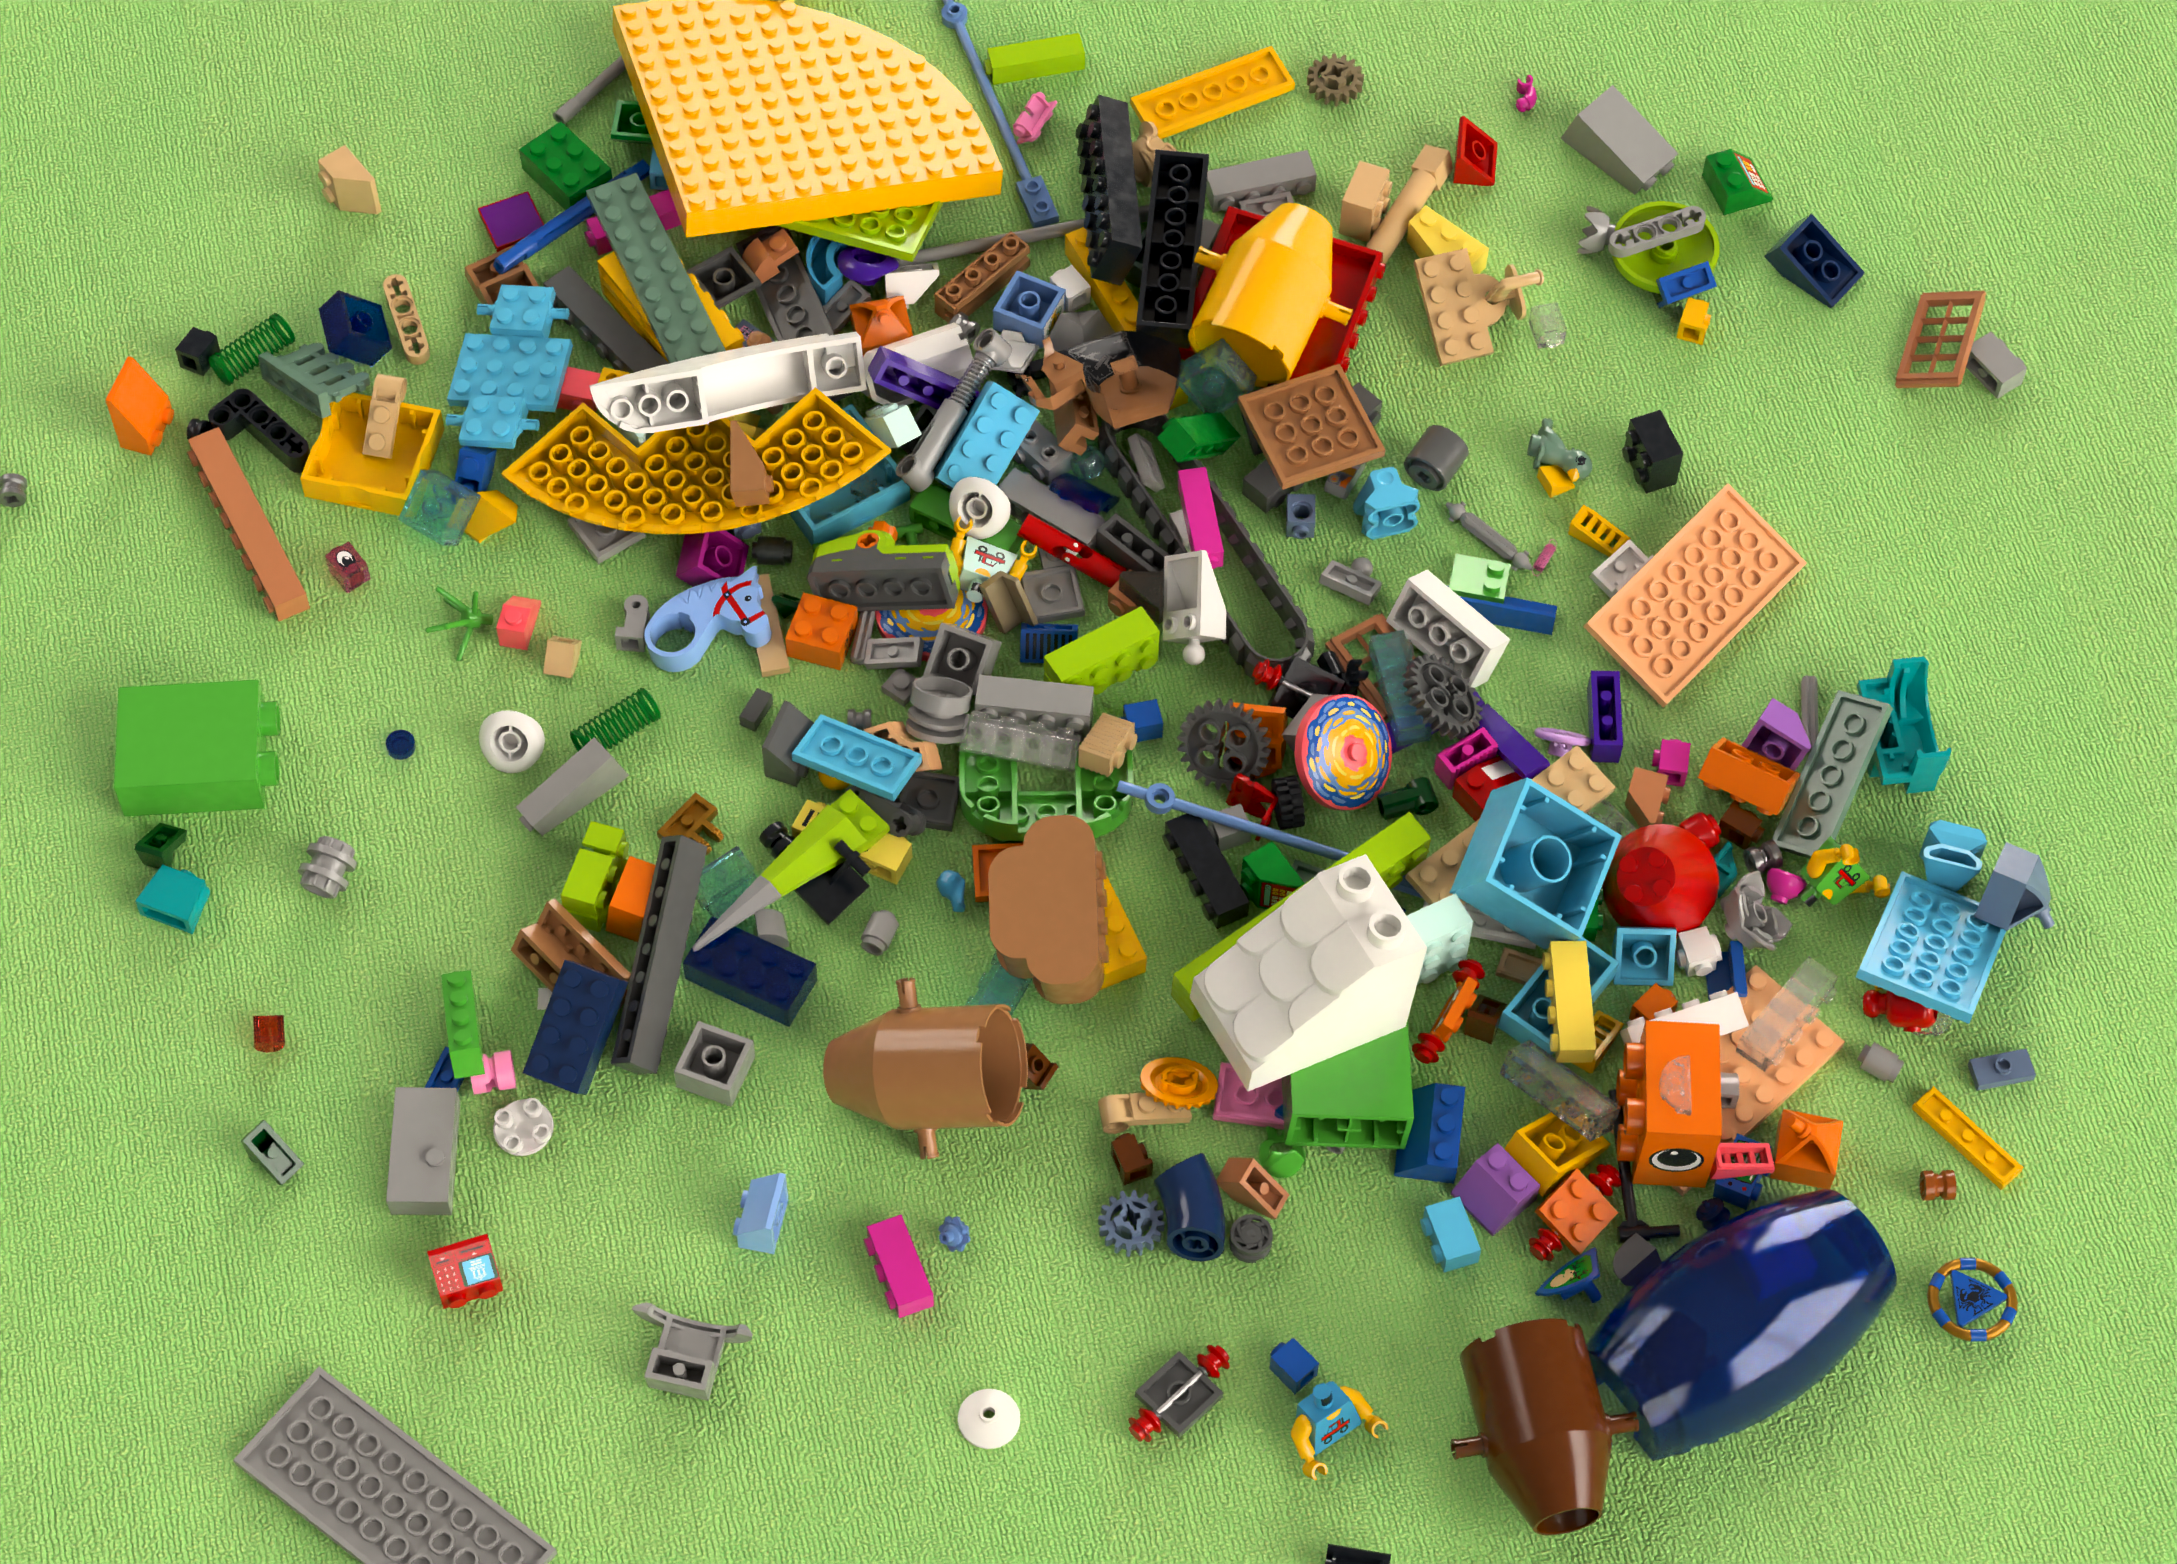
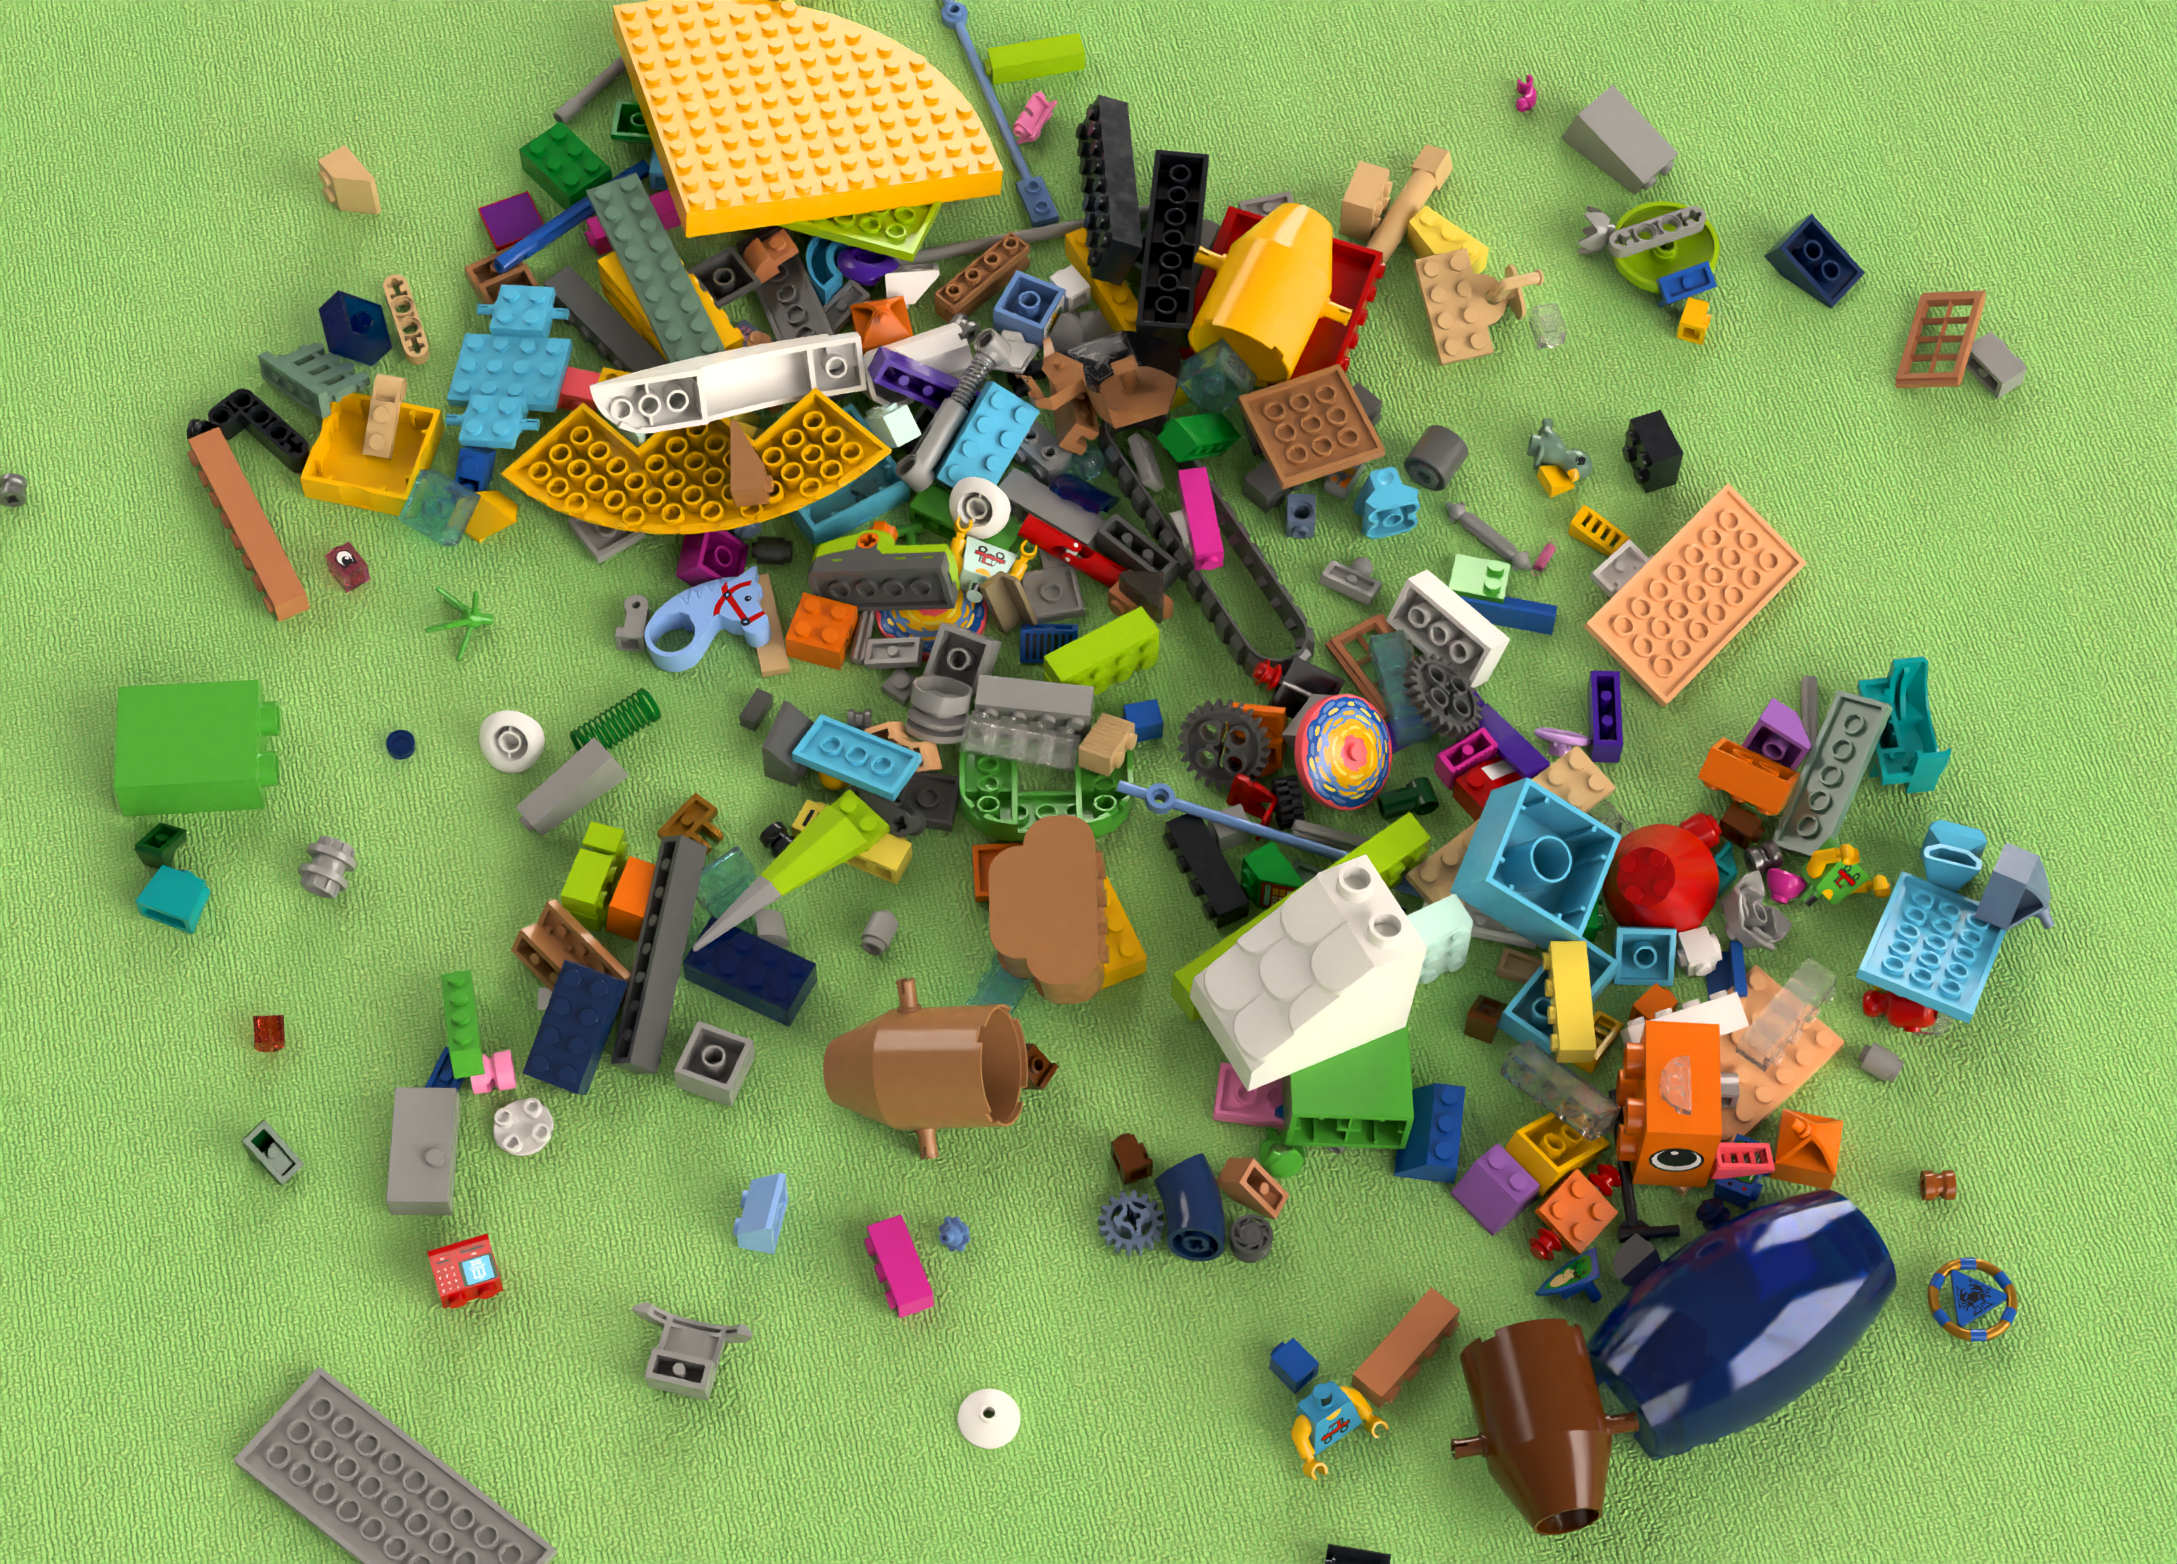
orange slope [105,356,174,456] -> none
black brick [175,327,220,376] -> none
green piece [209,313,295,386] -> none
coral slope [496,596,541,650] -> none
tan brick [543,636,582,678] -> none
dark green slope [771,593,800,619] -> none
black plate [794,839,871,925] -> none
dark azure animal [936,870,965,912] -> none
tan plate [1098,1092,1192,1134] -> none
dark grey plate [1128,1345,1230,1442] -> none
yellow plate [1130,46,1295,139] -> none
tan helmet [1132,121,1177,187] -> none
light orange gear [1140,1057,1218,1110] -> none
white slope [1162,550,1227,665] -> none
light grey brick [1206,150,1317,212] -> none
dark tan gear [1307,53,1364,106] -> none
black bar [1316,651,1369,696] -> none
plate [1411,959,1485,1064] -> none
medium azure brick [1420,1196,1481,1272] -> none
red slope [1453,116,1498,187] -> none
nougat slope [1625,767,1671,828] -> none
dark pink brick [1652,739,1691,787] -> none
green slope [1702,149,1773,215] -> none
yellow tile [1912,1086,2024,1190] -> none
sand blue plate [1968,1048,2036,1091] -> none
none -> light grey axle [1291,819,1370,852]
none -> nougat brick [1351,1287,1460,1409]

